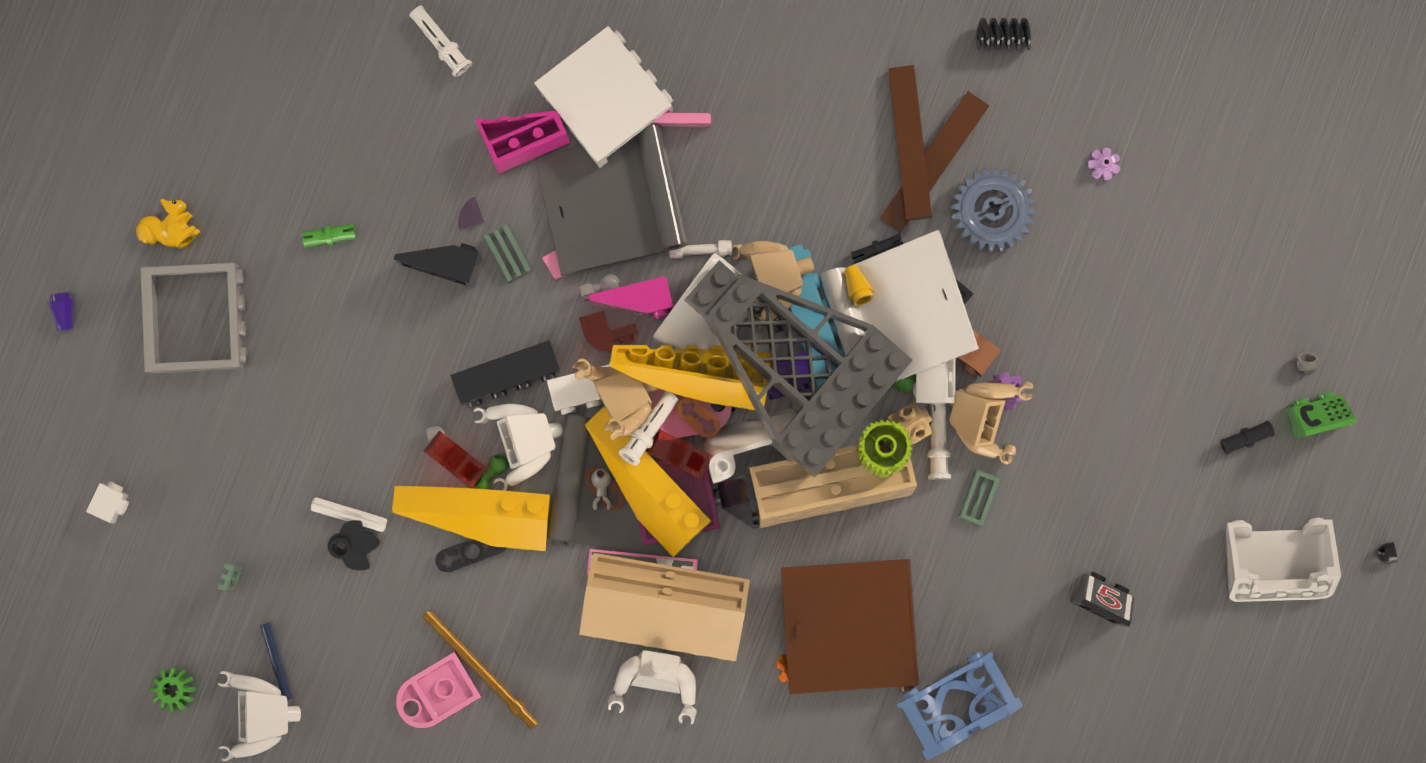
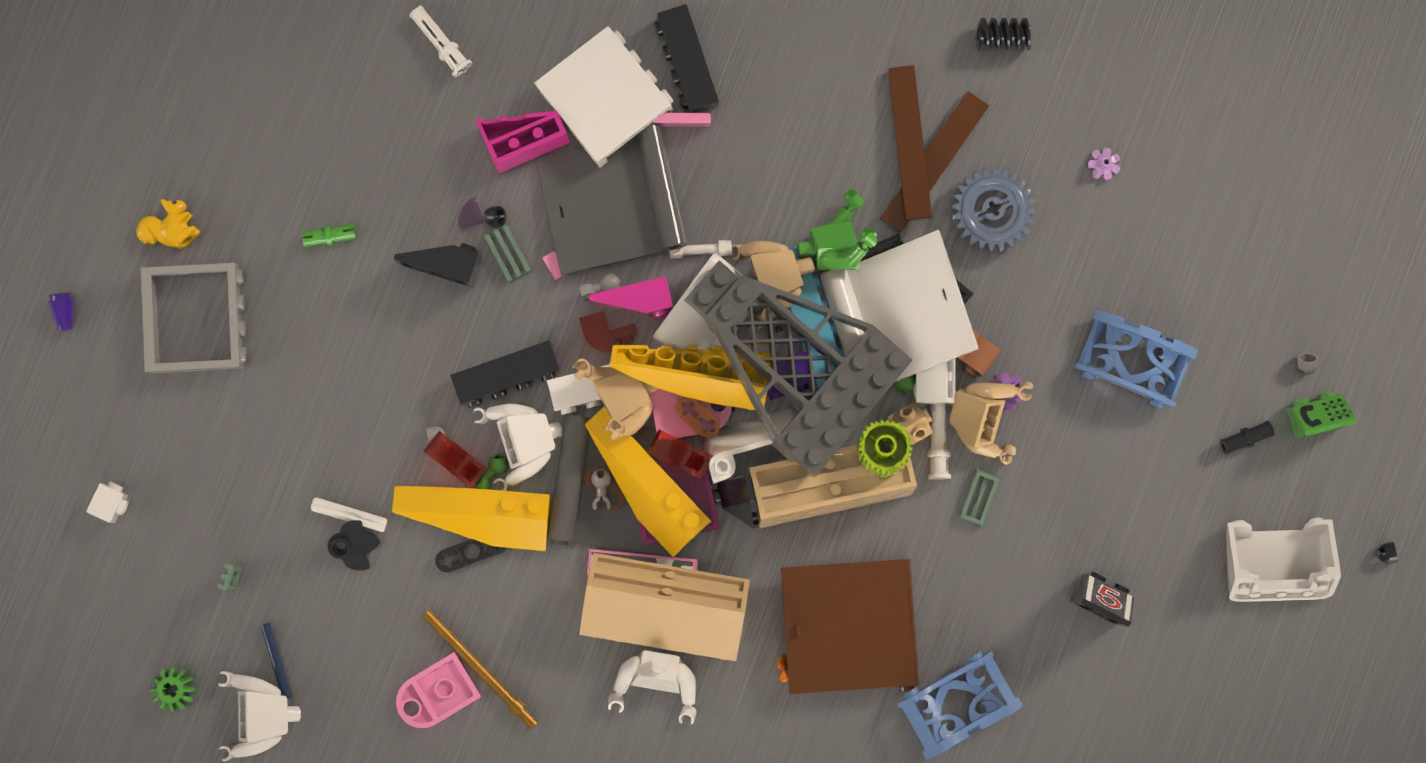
white pin [619,391,679,466] -> none
yellow cone [844,265,874,306] -> none
none -> black hinge [484,206,506,227]
none -> black brick [654,4,719,113]
none -> bright green torso [797,189,877,270]
none -> medium blue fence [1074,309,1199,409]

